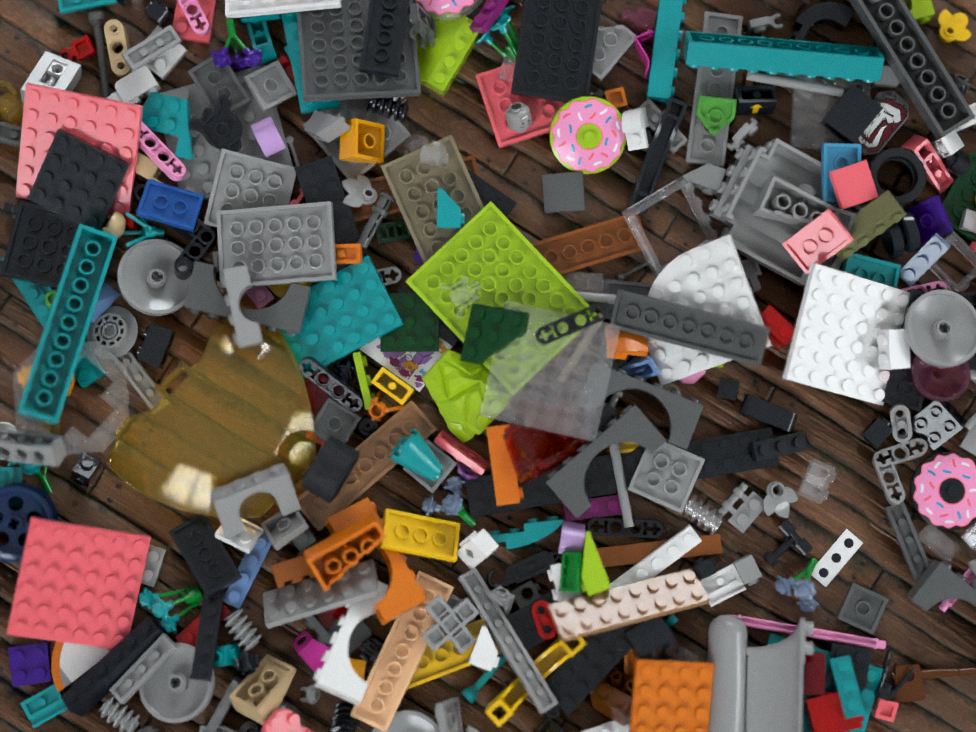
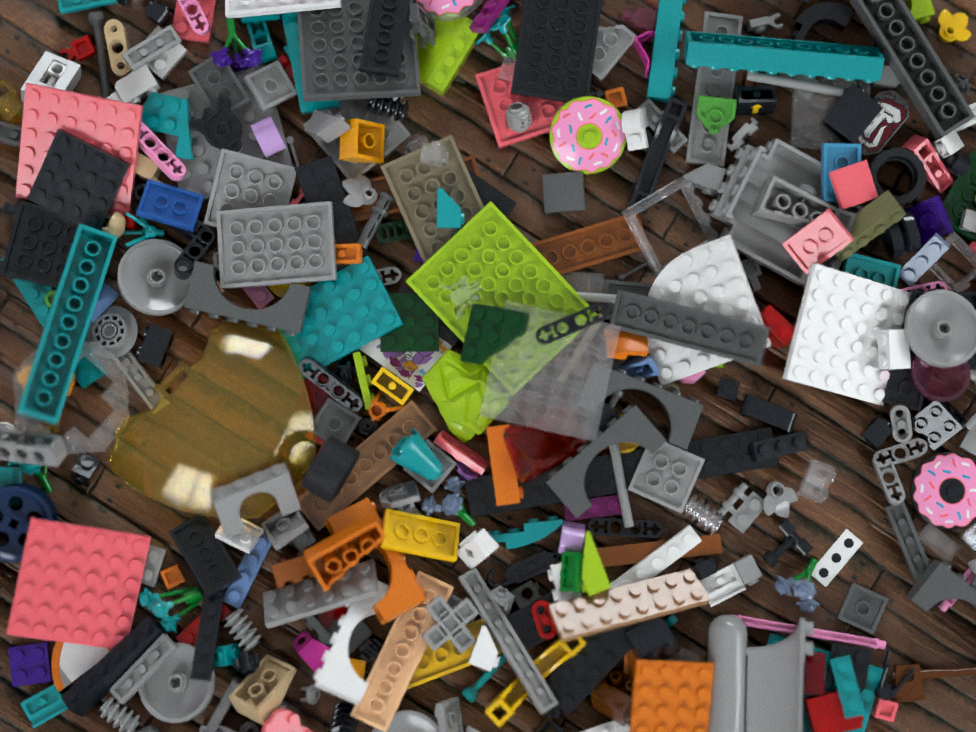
light grey arch [221,265,264,349] -> none
none -> orange tile [160,563,186,590]
none -> light grey piece [379,480,424,516]

